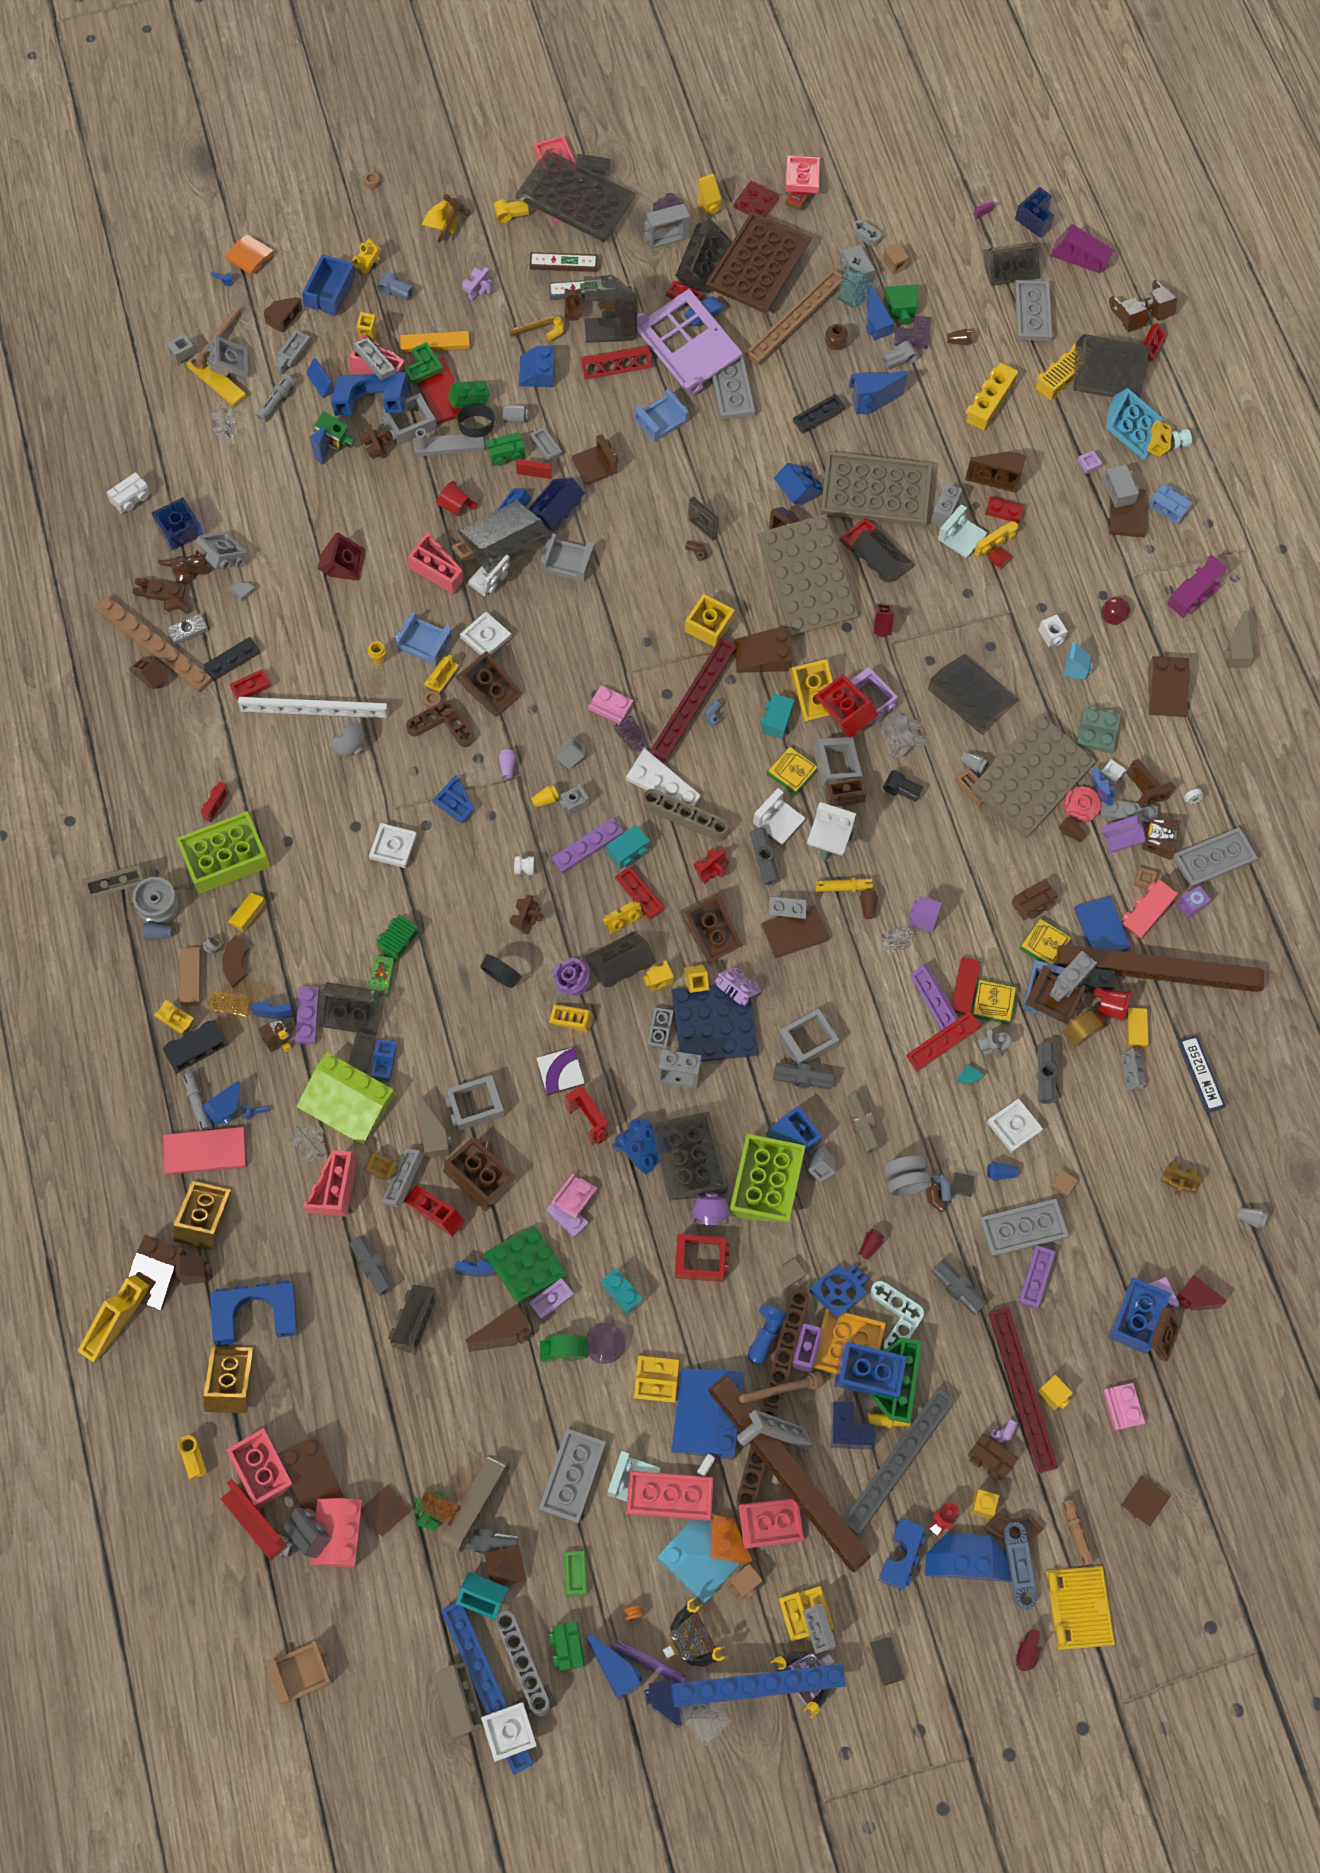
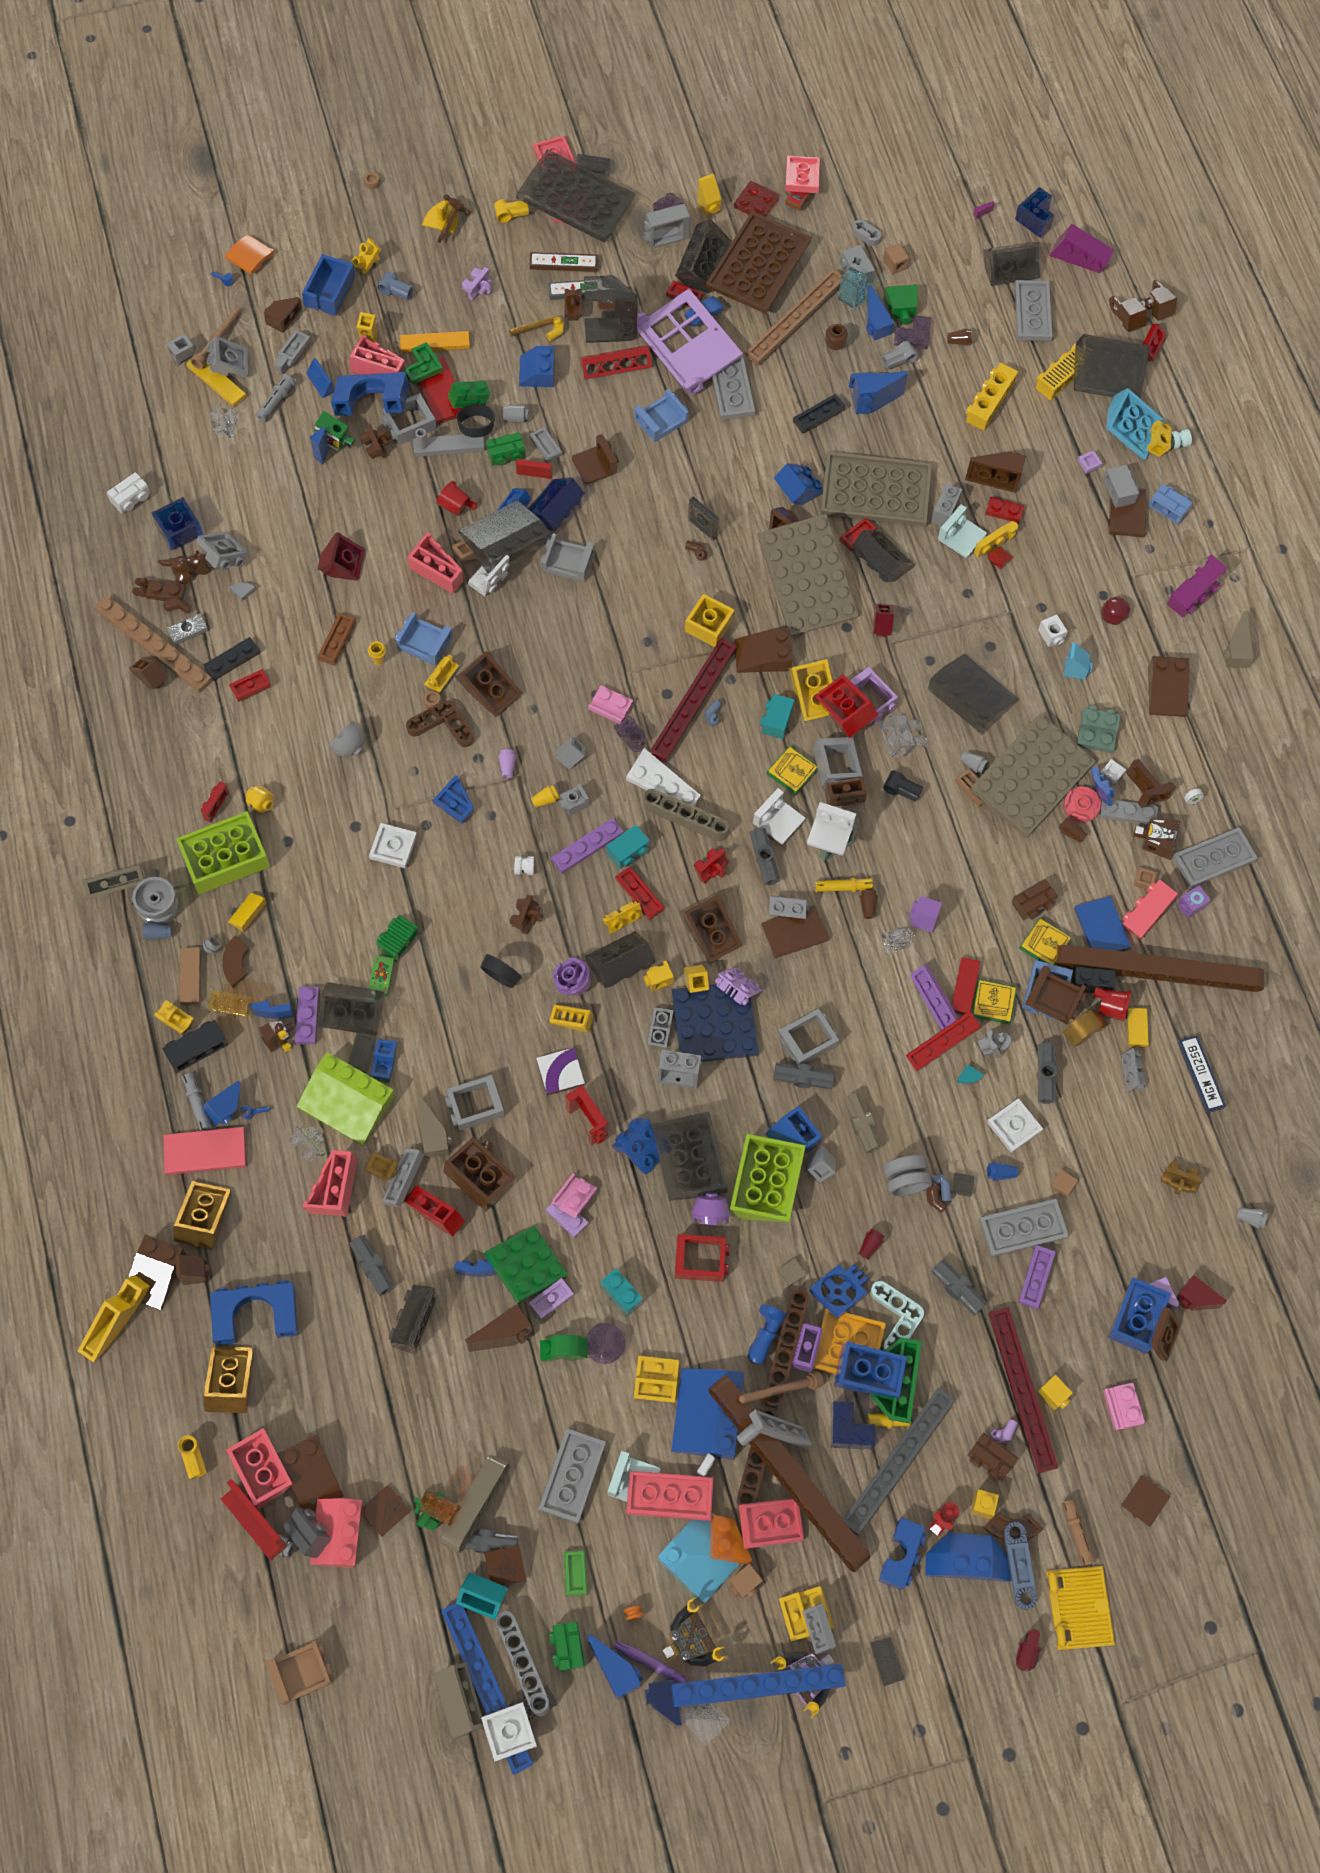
white tile [238,697,388,718] -> none
light grey tile [353,337,396,380] -> none
white plate [460,612,512,655] -> none
light grey hinge [1049,951,1097,1002] -> none
medium lavender panel [1101,816,1146,852] -> none
none -> yellow head [246,785,274,813]
none -> dark orange tile [317,612,356,666]

